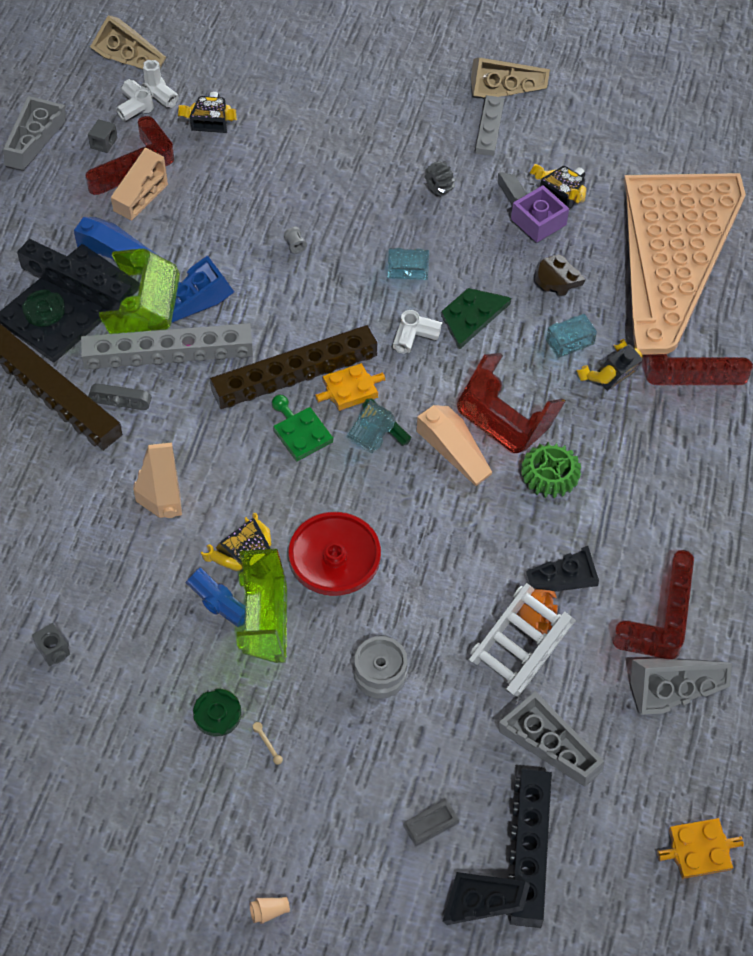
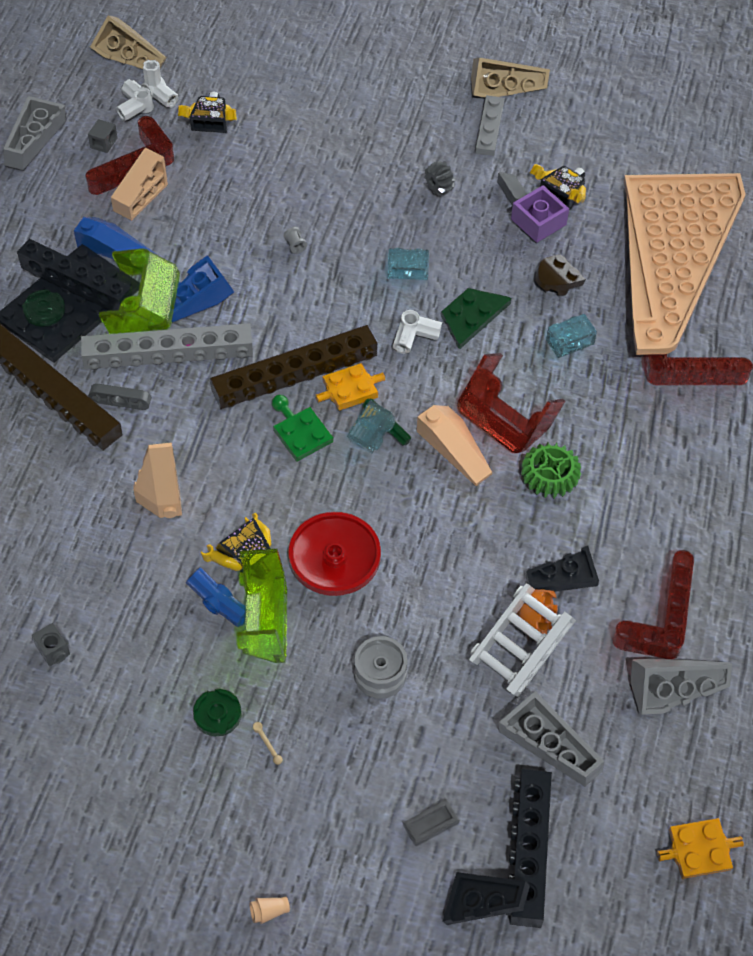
torso [576,339,643,391] -> none

